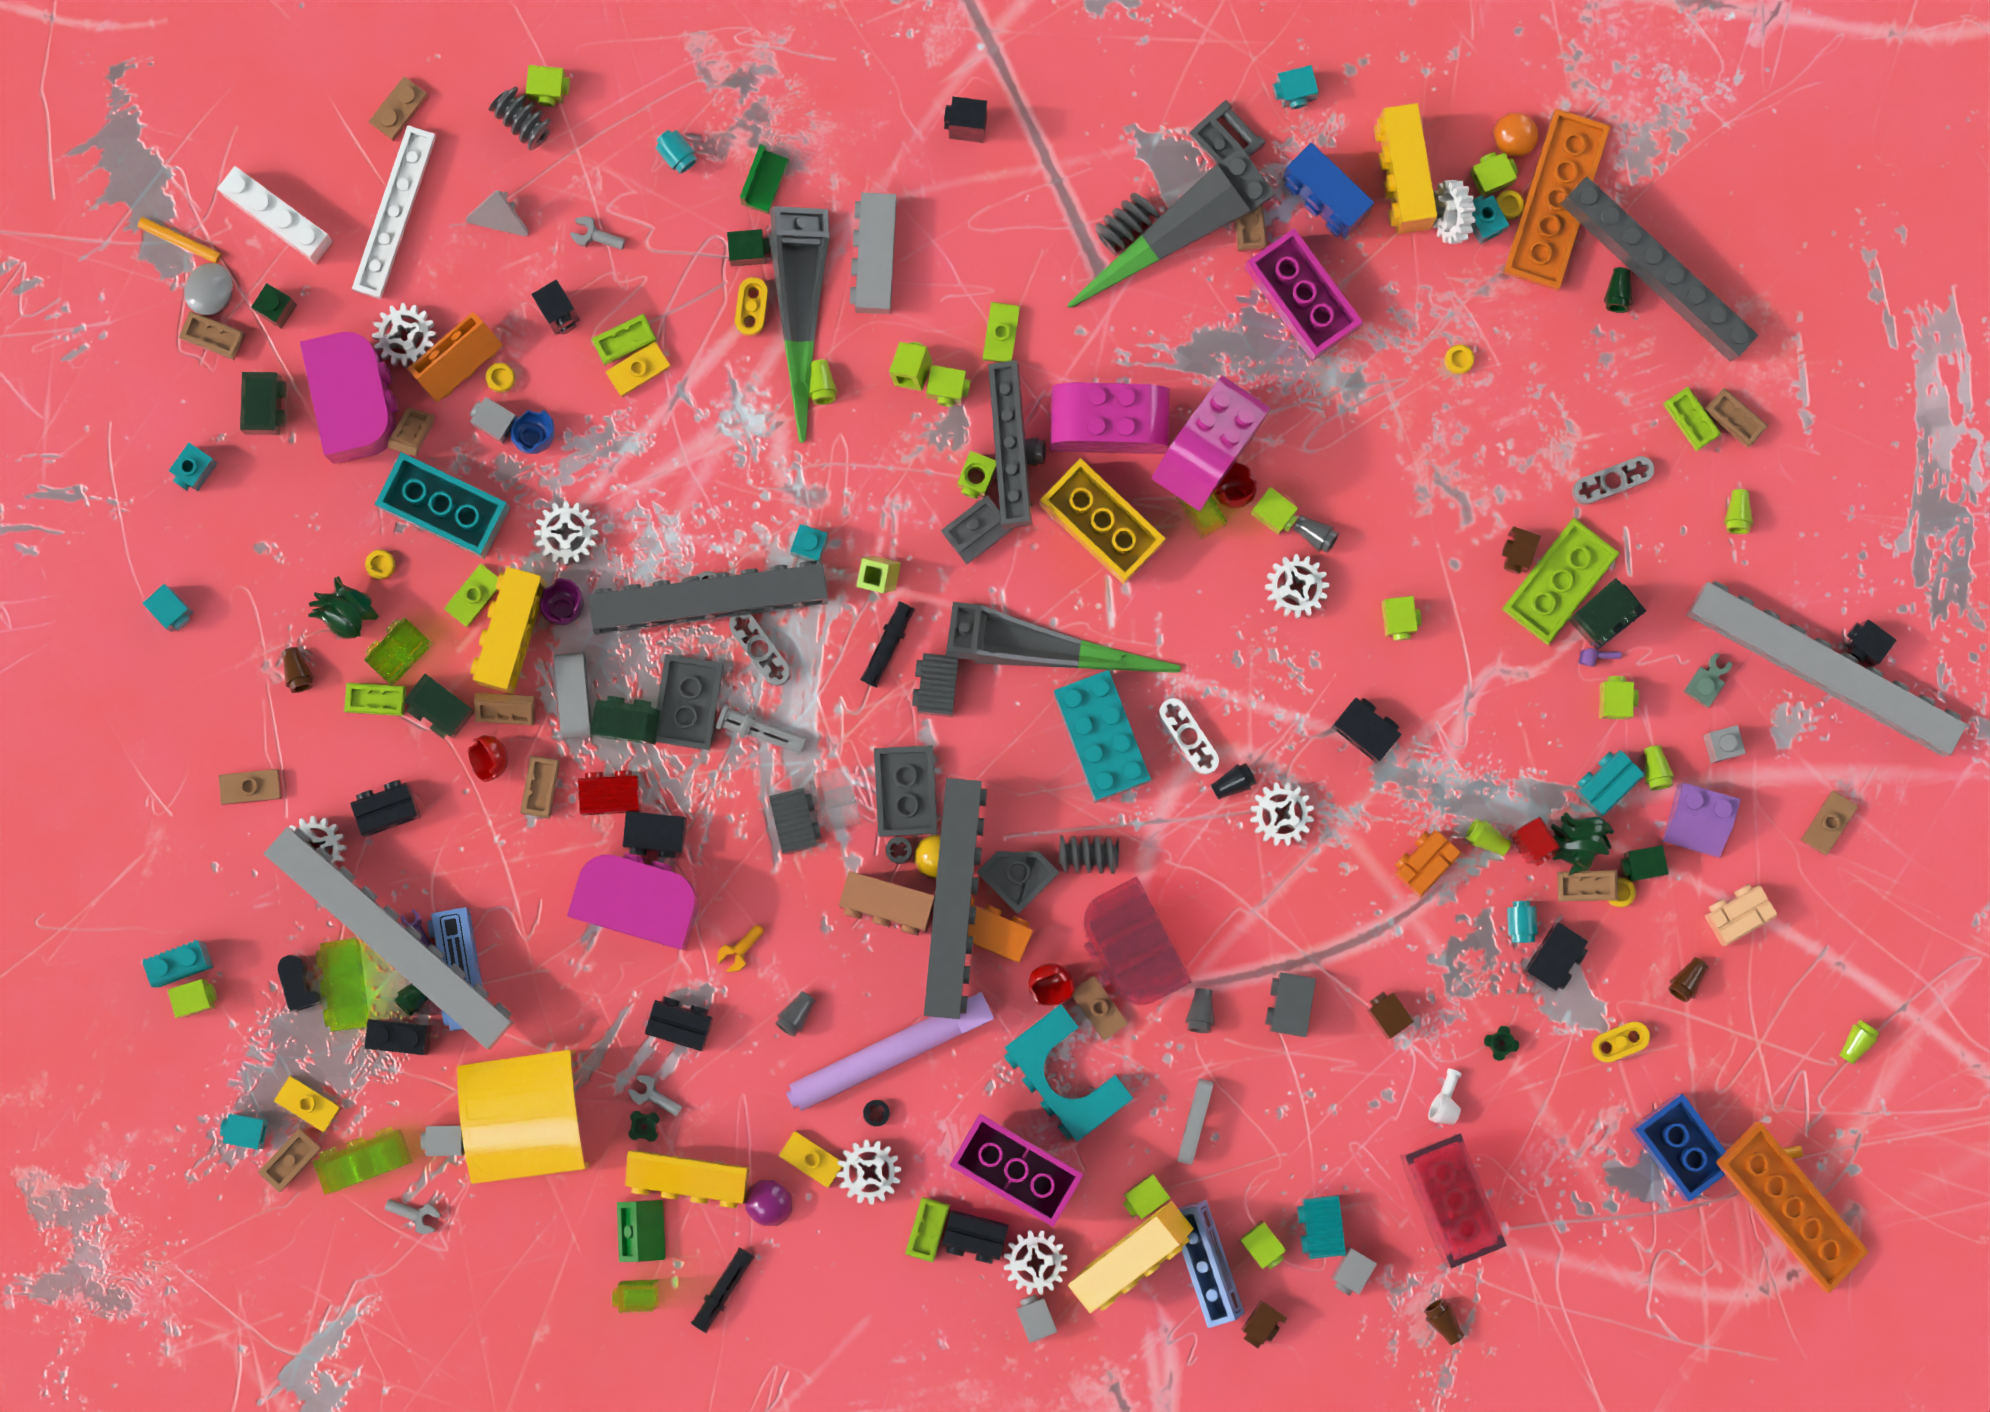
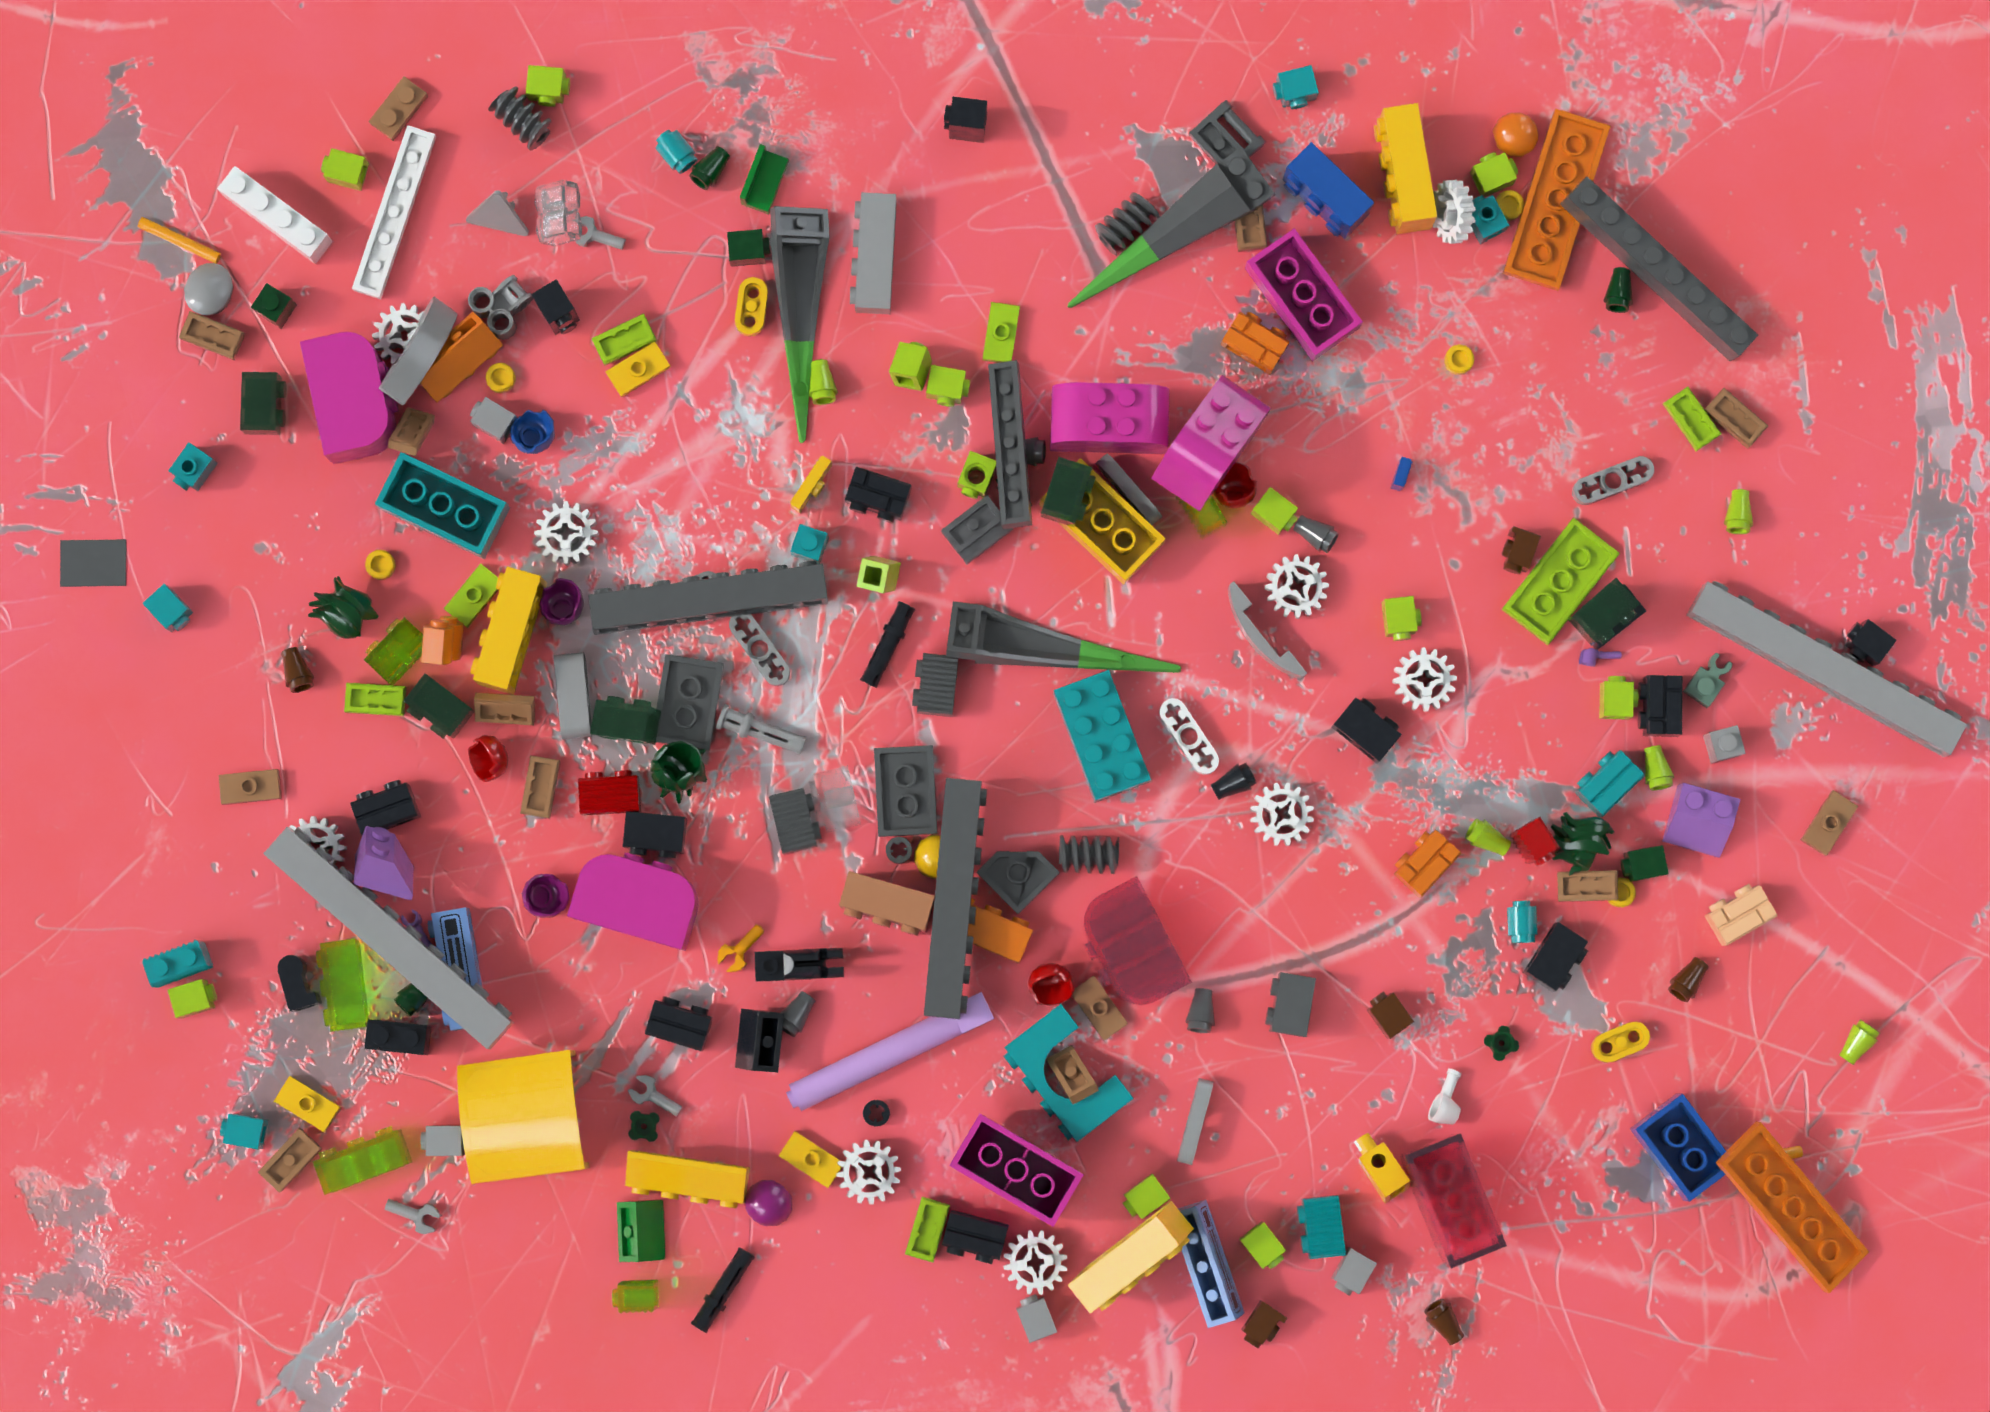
none -> dark grey sticker [60,539,126,587]
none -> lime brick [321,148,369,191]
none -> medium lavender slope [354,826,414,900]
none -> light grey slope [378,296,458,405]
none -> orange brick [421,616,464,665]
none -> light grey piece [468,275,533,340]
none -> magenta hair [521,874,570,918]
none -> clear brick [534,180,582,246]
none -> dark green hair [650,741,707,804]
none -> dark green cone [689,146,730,190]
none -> black brick [735,1008,784,1073]
none -> black plate [755,948,844,982]
none -> yellow plate [790,456,832,513]
none -> black brick [845,467,912,523]
none -> clear green brick [1041,457,1096,527]
none -> medium nougat plate [1046,1045,1099,1104]
none -> light grey beam [1096,453,1162,525]
none -> orange brick [1221,312,1290,375]
none -> light grey slope [1228,581,1307,679]
none -> yellow torso [1354,1133,1410,1203]
none -> blue tile [1390,457,1413,491]
none -> white gear [1392,647,1457,712]
none -> black brick [1638,675,1683,737]

